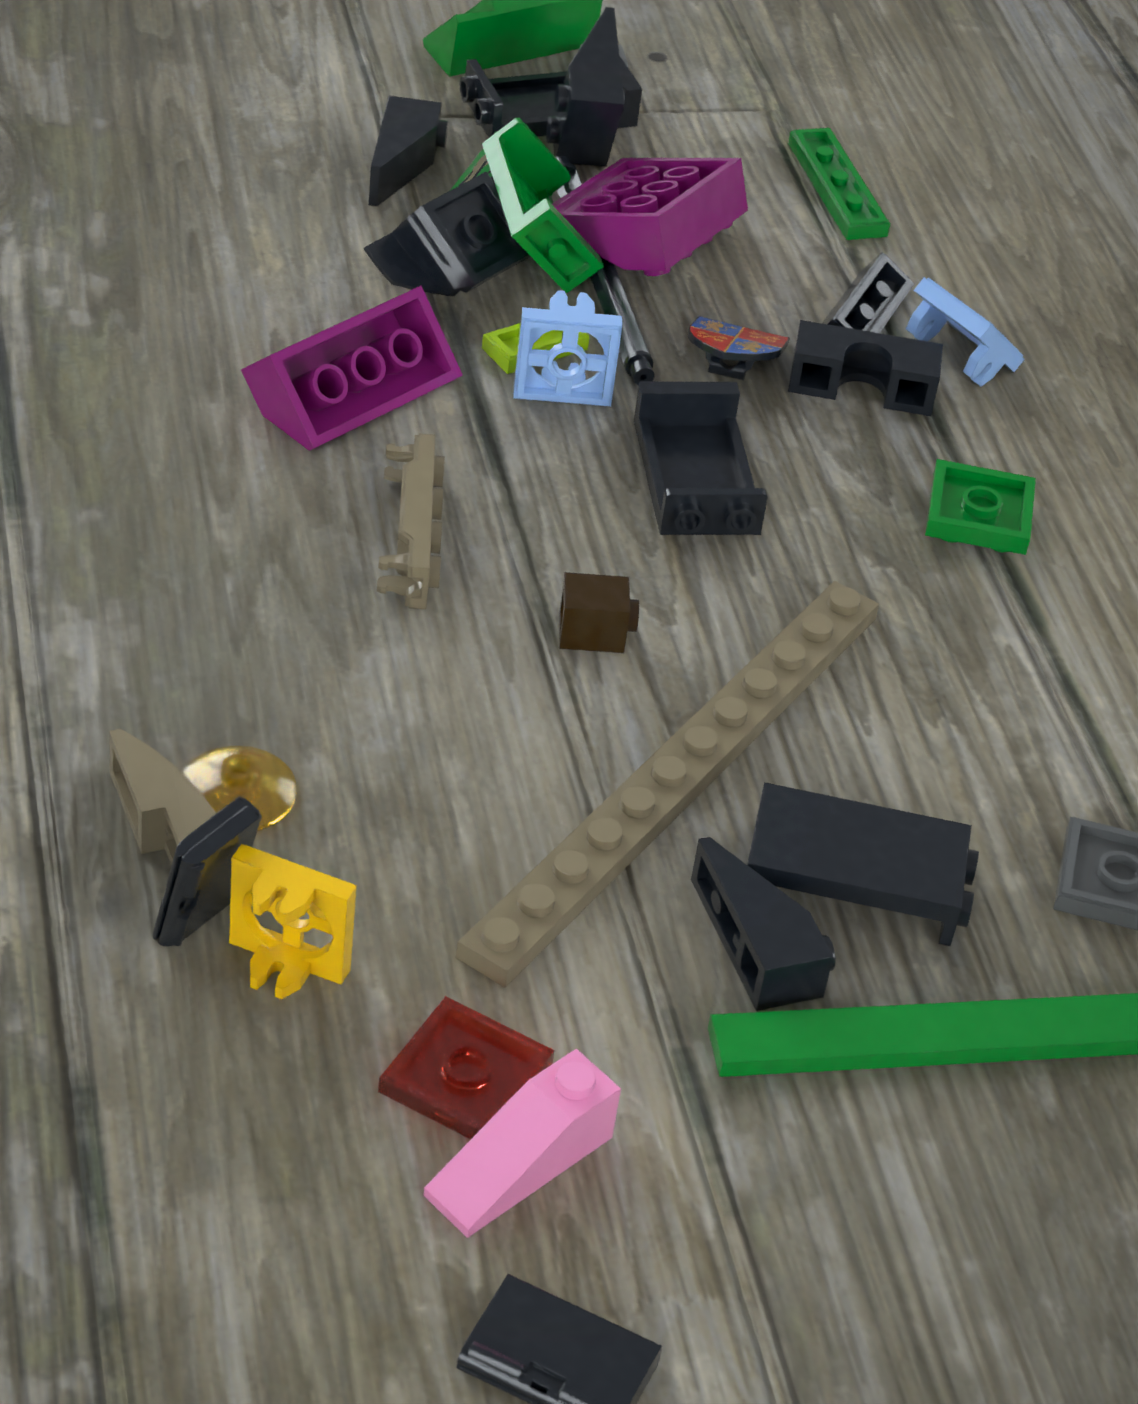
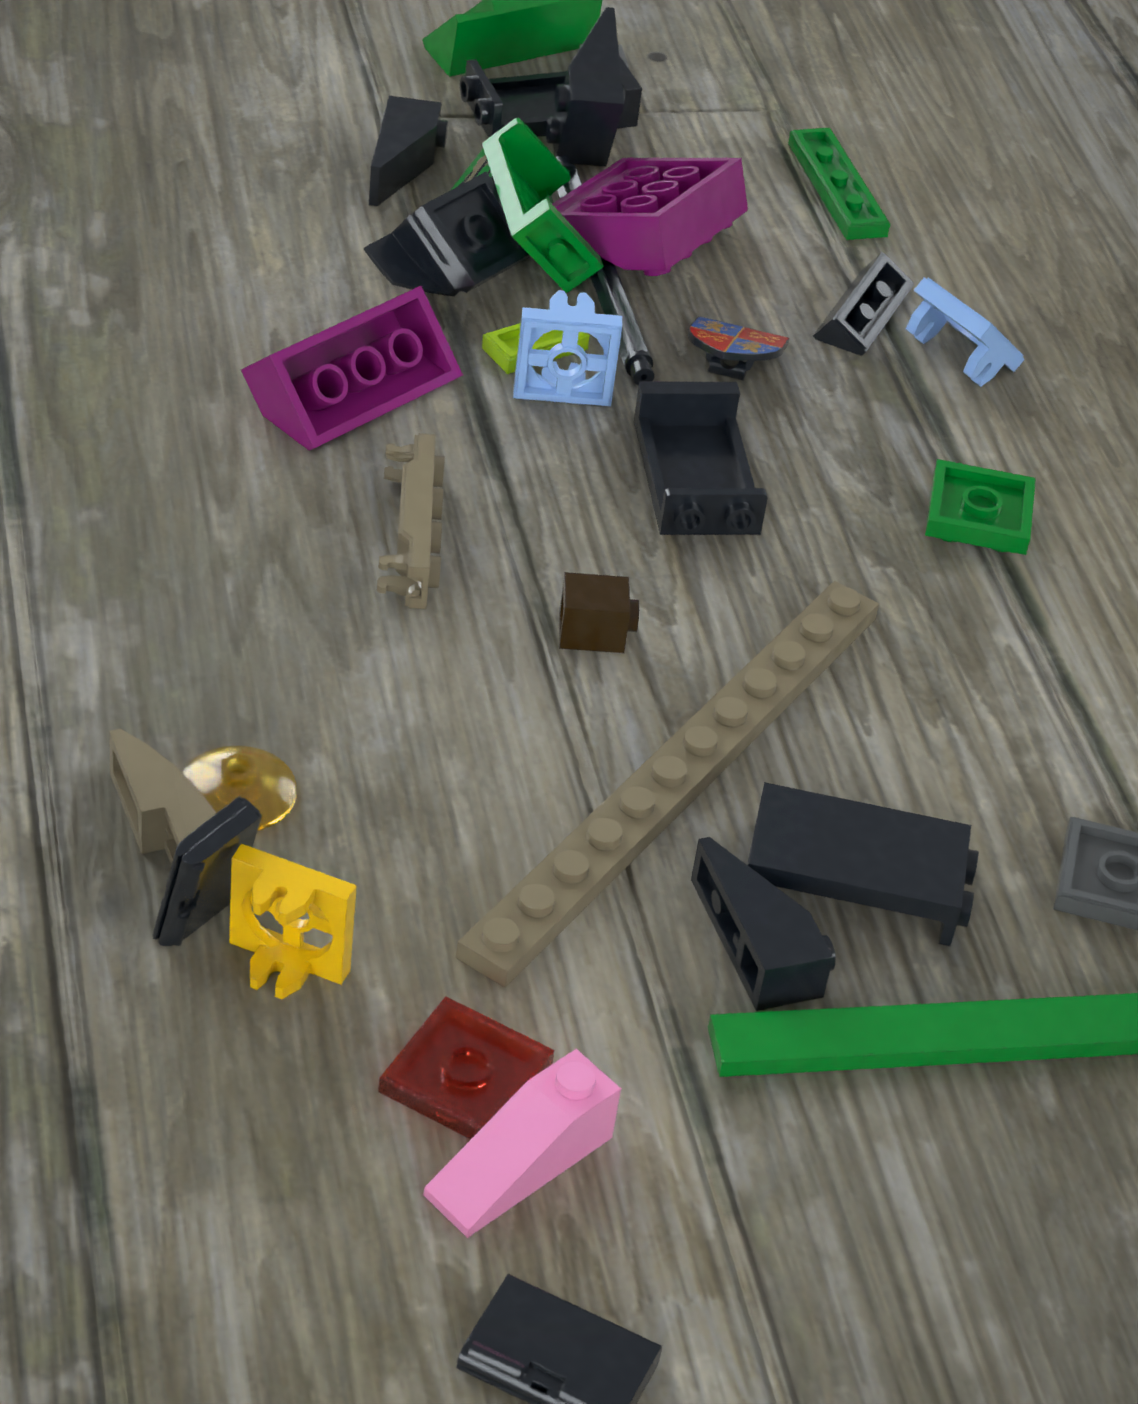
black arch [788,320,943,416] -> none

